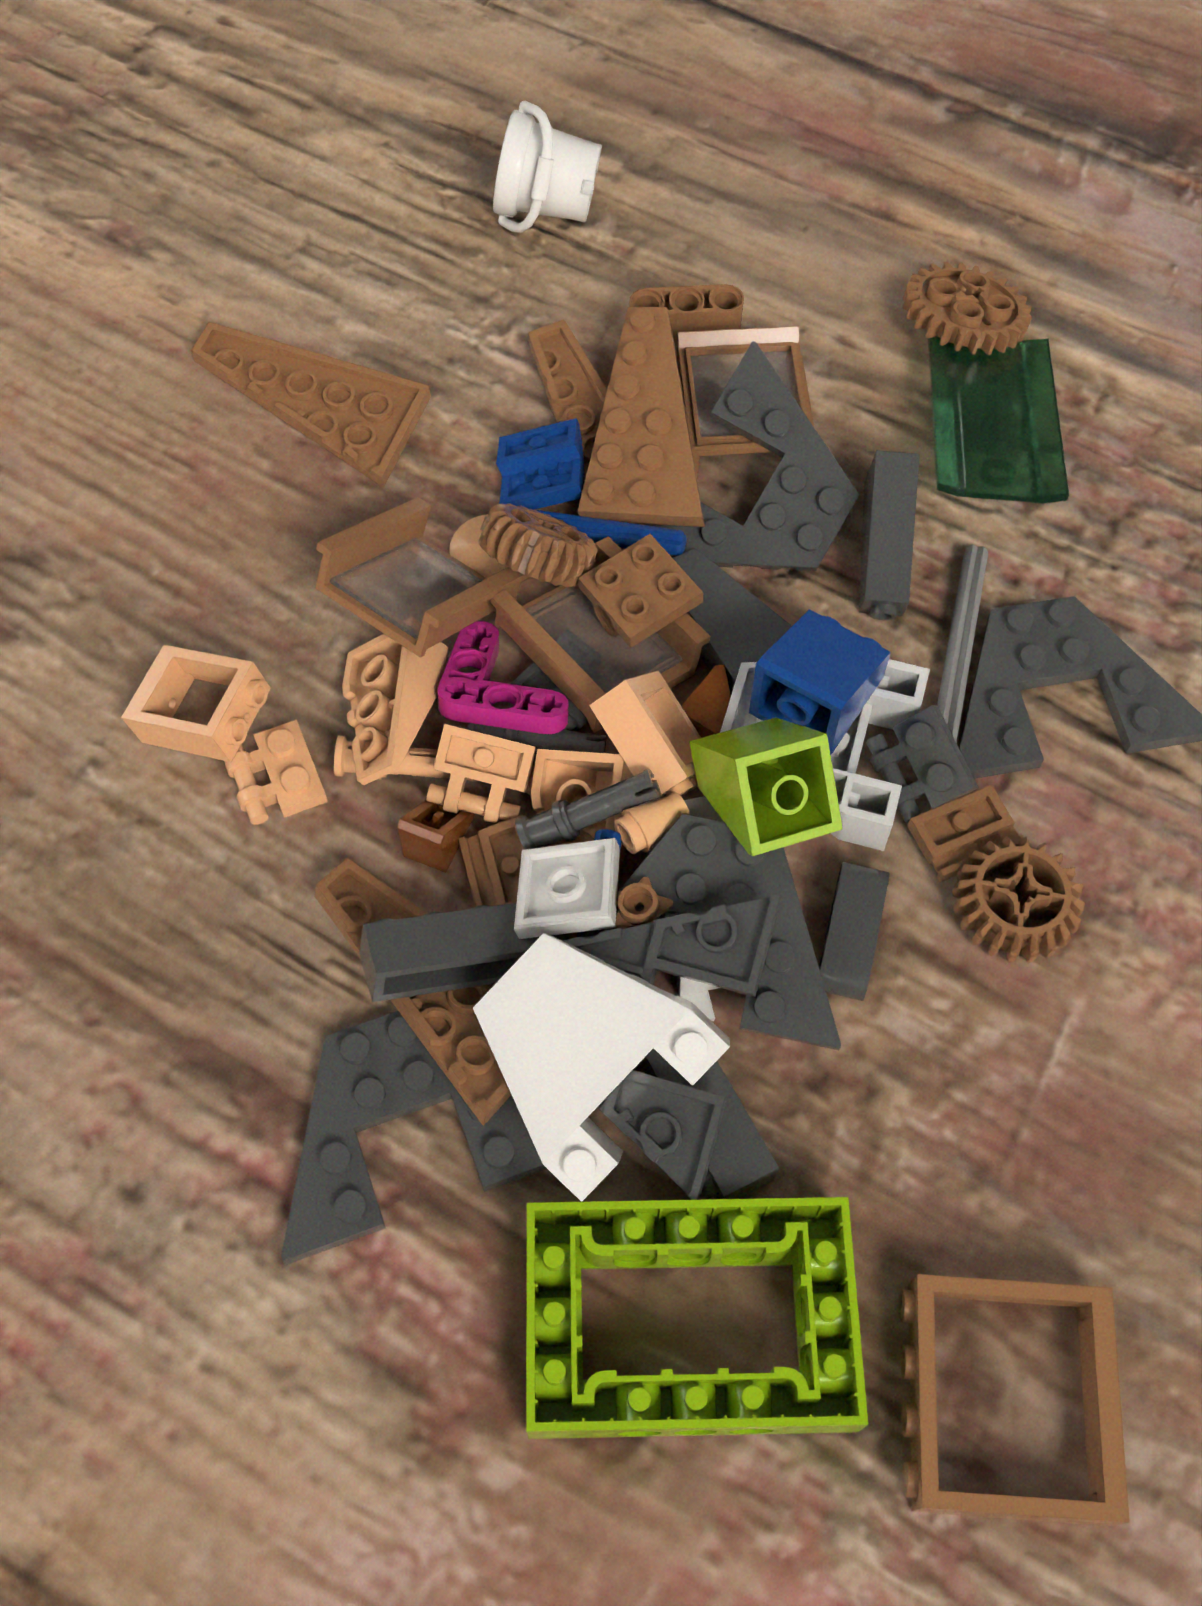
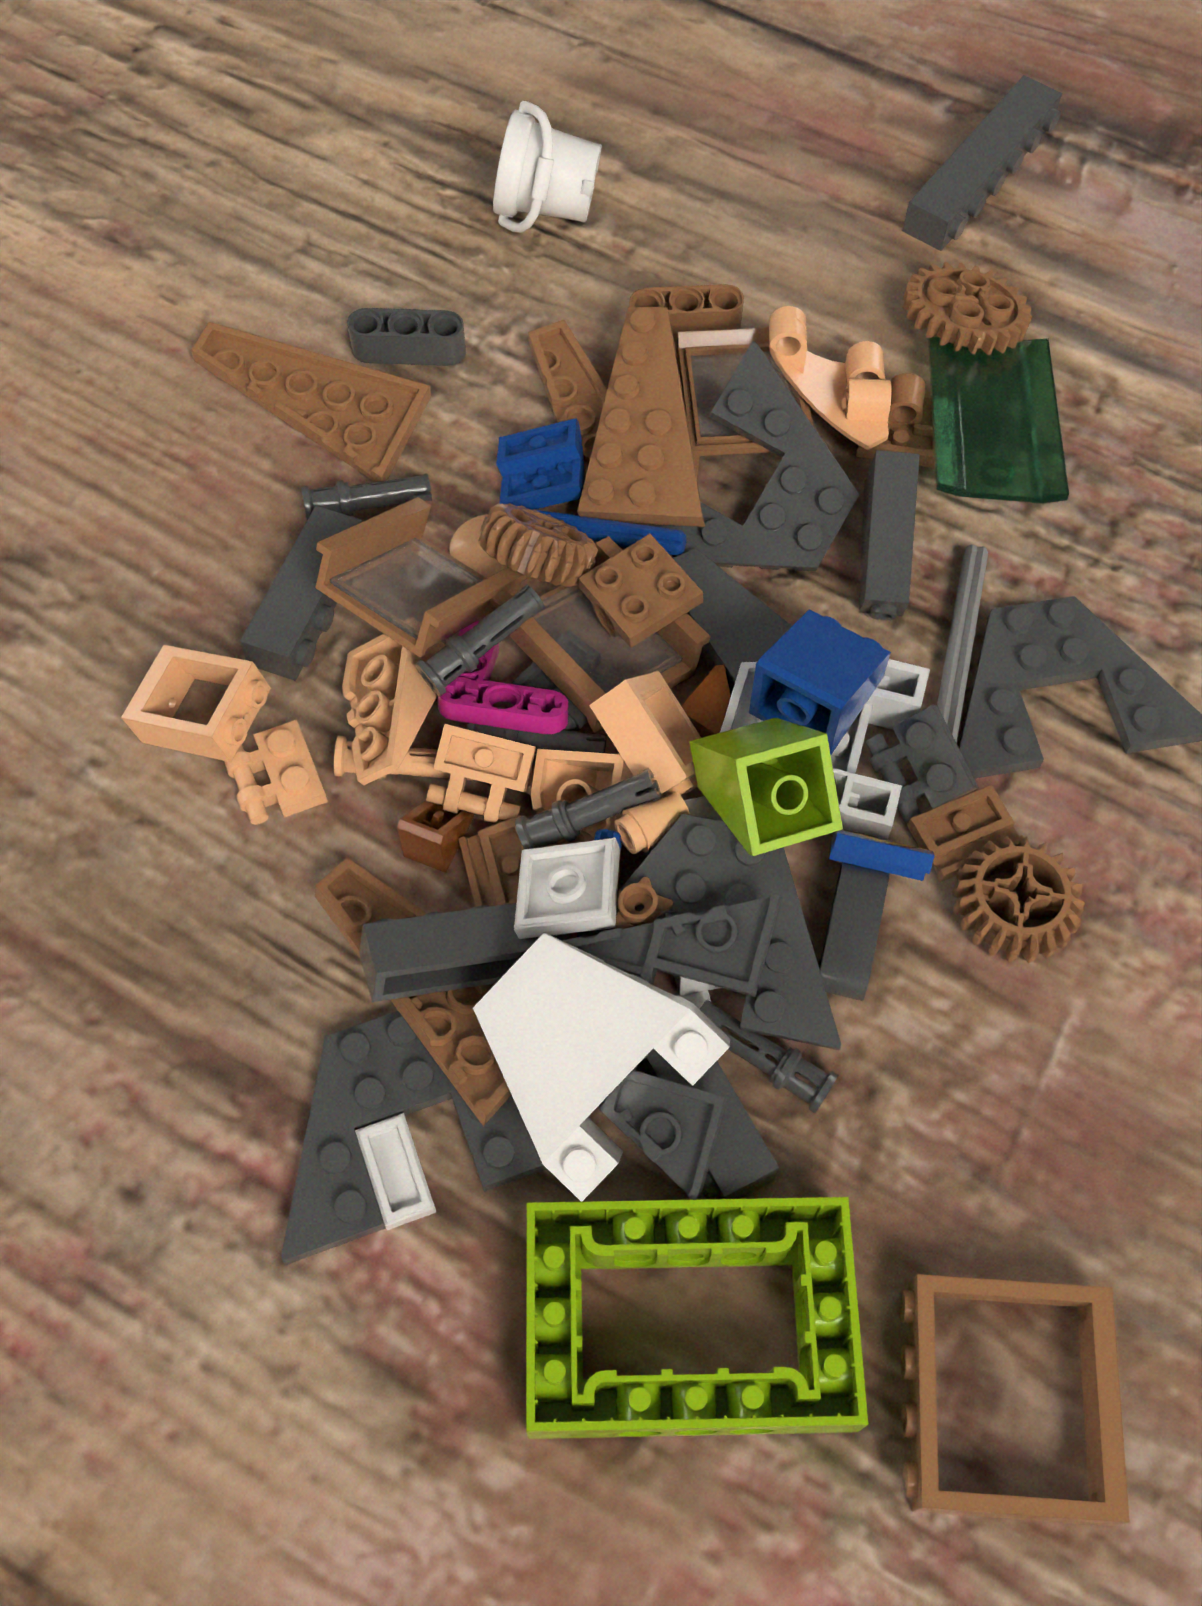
none -> dark grey brick [240,506,363,681]
none -> dark grey pin [301,473,432,520]
none -> dark grey beam [347,308,466,366]
none -> white tile [355,1113,436,1230]
none -> dark grey pin [415,585,545,696]
none -> dark grey pin [700,1000,839,1113]
none -> light nougat panel [769,306,891,451]
none -> blue slope [829,830,935,881]
none -> medium nougat plate [856,373,947,468]
none -> dark grey brick [902,75,1062,251]

